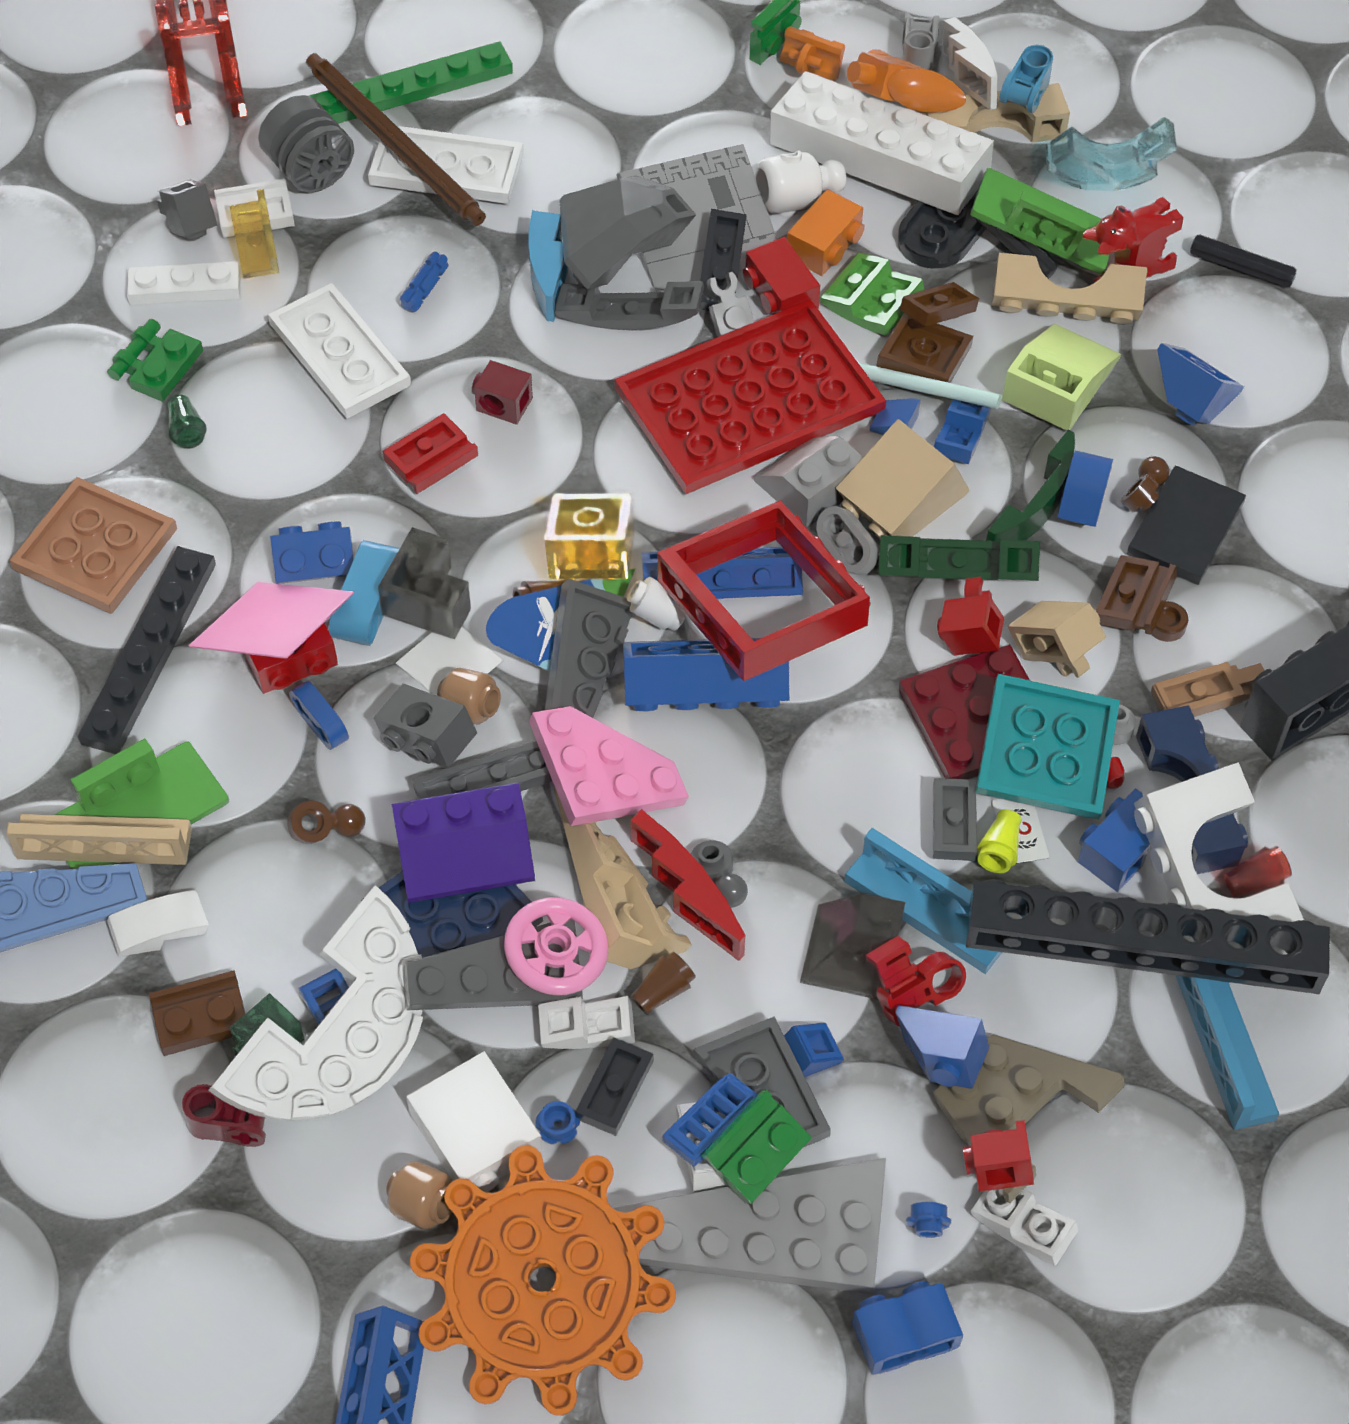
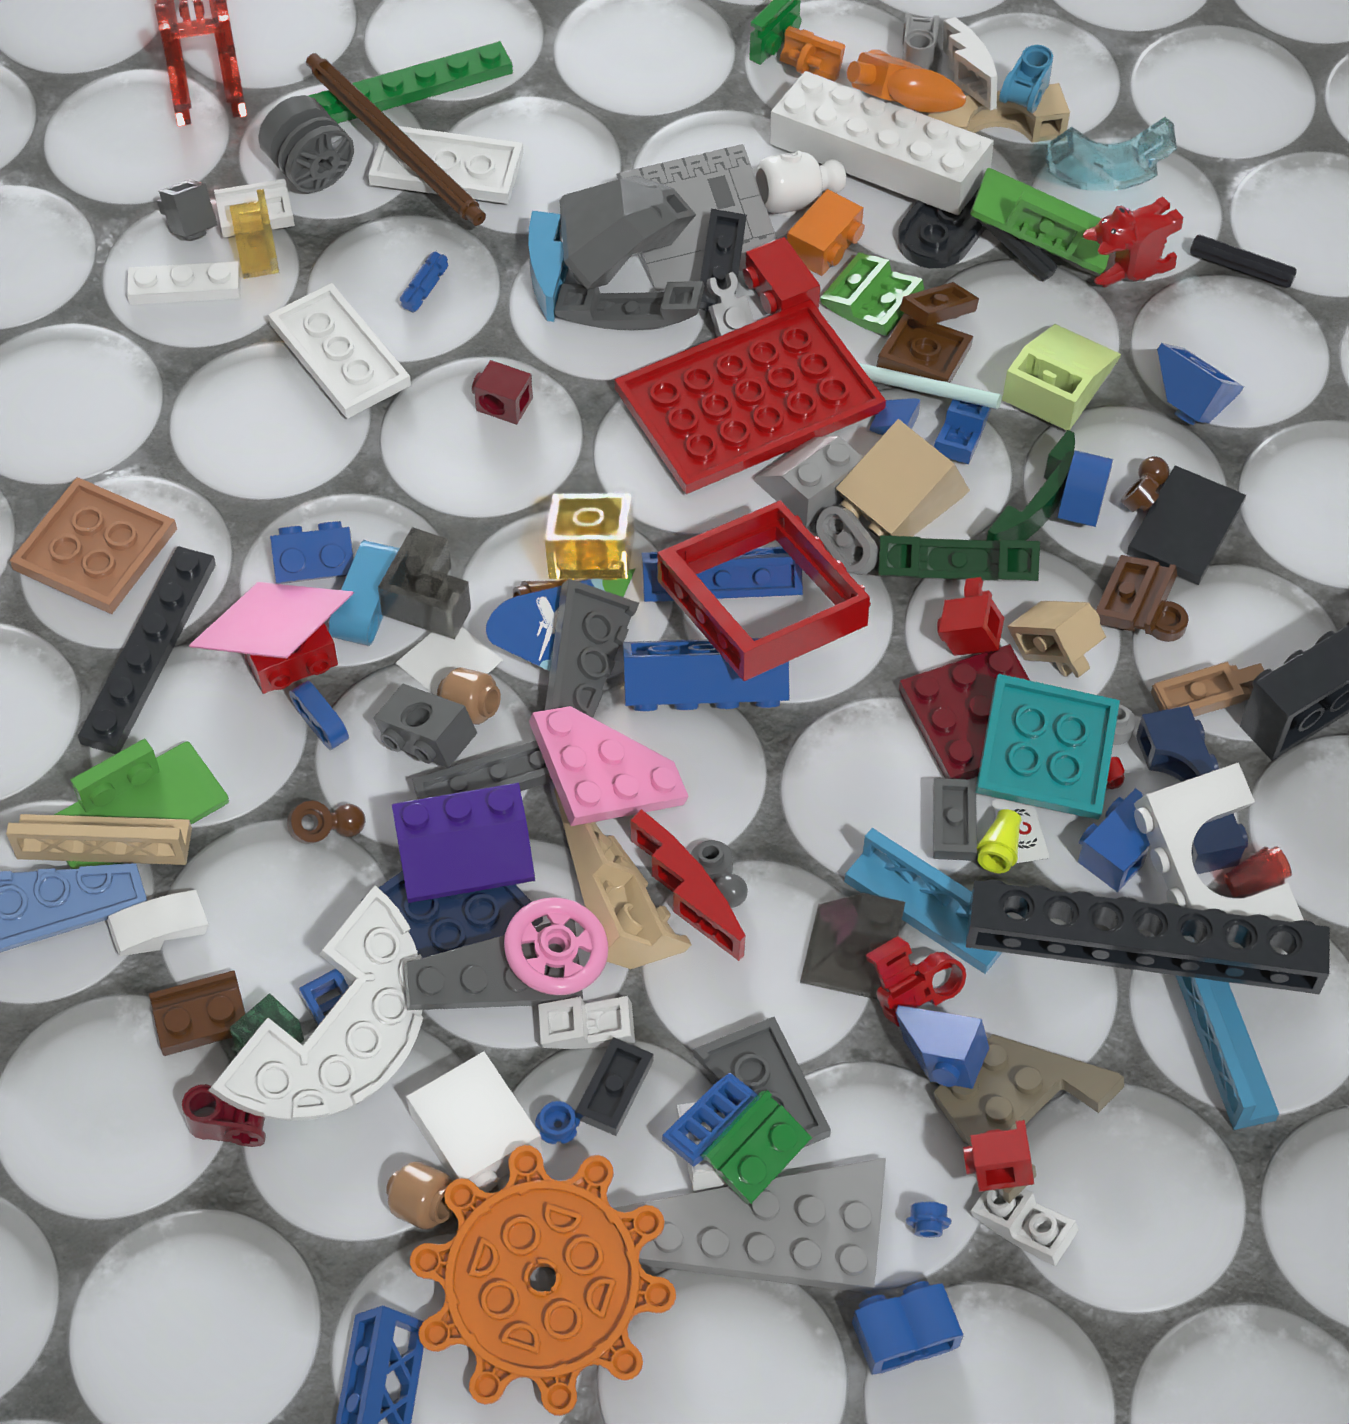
green plate [107,319,203,402] -> none
clear green cone [168,395,207,449] -> none
red plate [383,413,478,494] -> none
white brick [627,577,687,631] -> none
reddish brown cone [630,951,696,1015] -> none
blue slope [784,1023,844,1077] -> none
tan arch [992,253,1147,324] -> none

